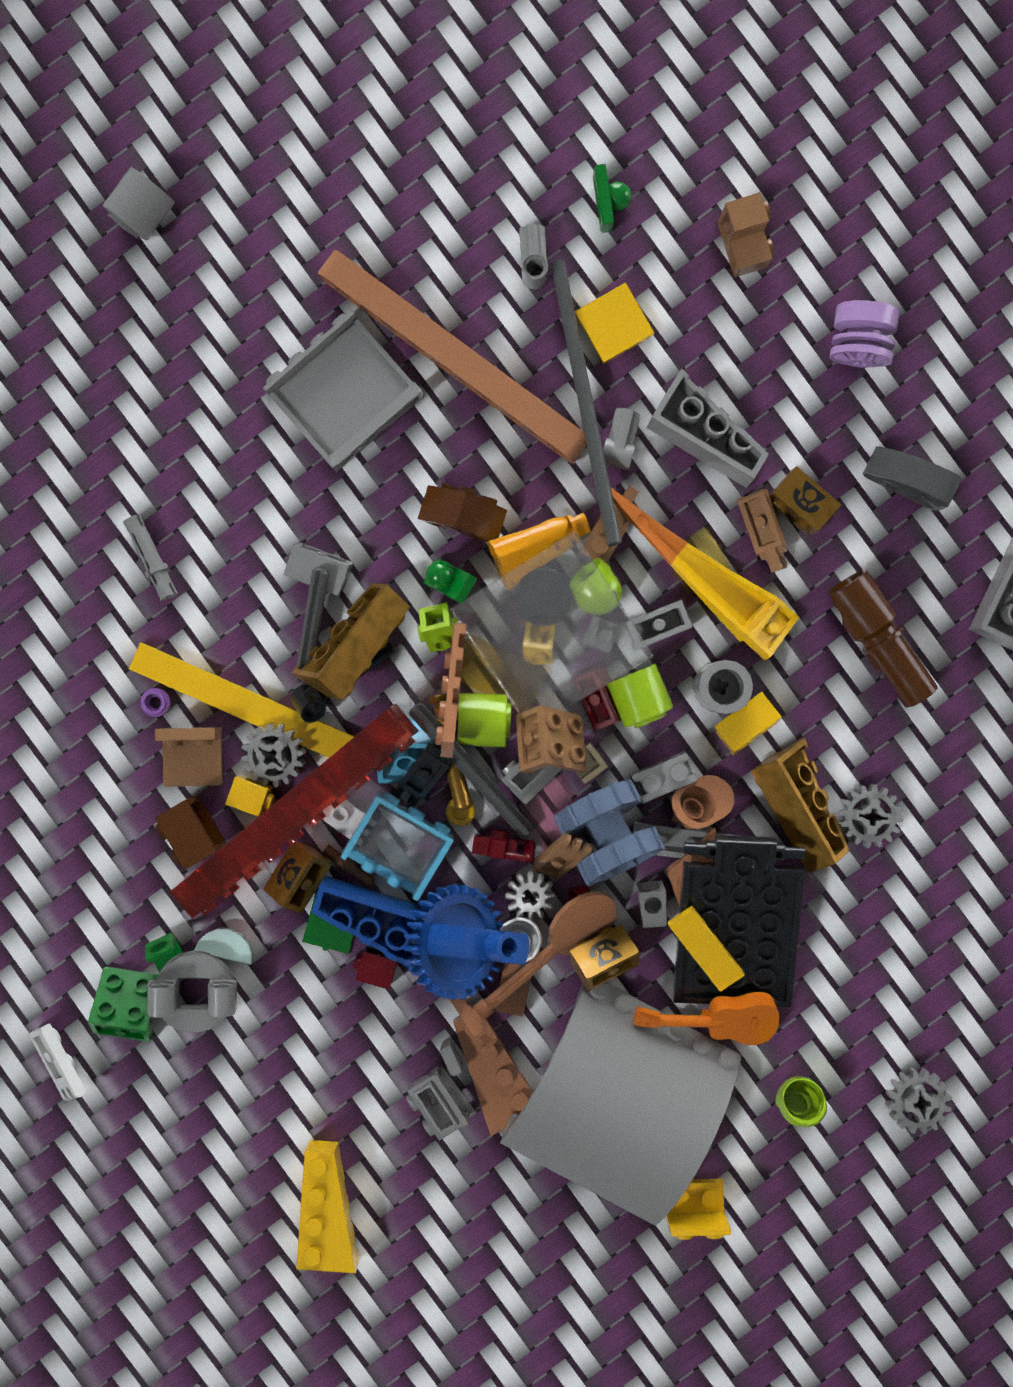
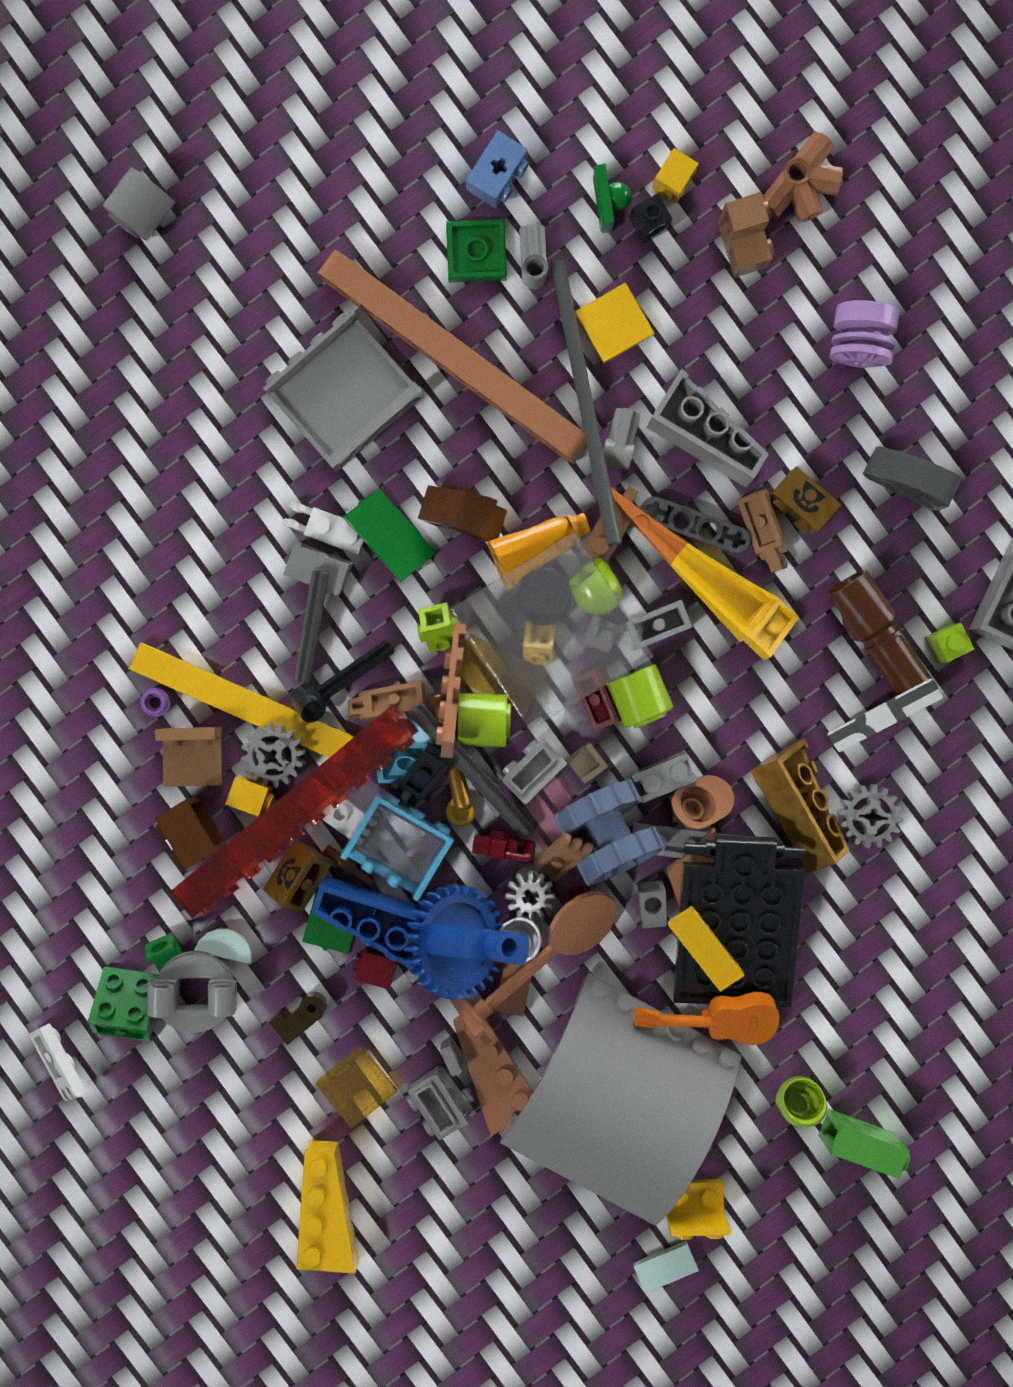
light grey pin [123,514,178,601] -> none
pearl gold wedge [291,583,410,700] -> none
green tile [423,558,477,604] -> none
medium nougat bracket [516,705,587,773] -> none
pearl gold brick [570,924,639,992] -> none
light grey piece [693,660,753,714] -> none
yellow hinge [714,692,782,756] -> none
light grey gear [885,1067,952,1134] -> none
none -> dark brown leg [269,991,327,1045]
none -> white hinge [283,501,364,556]
none -> clear yellow tile [315,1044,398,1129]
none -> green piece [343,489,436,582]
none -> medium nougat hinge [348,681,426,722]
none -> green tile [446,219,507,283]
none -> medium blue brick [466,130,529,209]
none -> black brick [629,193,672,244]
none -> light aqua tile [633,1240,699,1293]
none -> dark grey beam [641,497,750,555]
none -> yellow brick [652,148,699,204]
none -> nougat piece [762,131,843,223]
none -> bright green brick [818,1109,910,1179]
none -> sticker [828,679,943,752]
none -> lime brick [925,623,974,663]

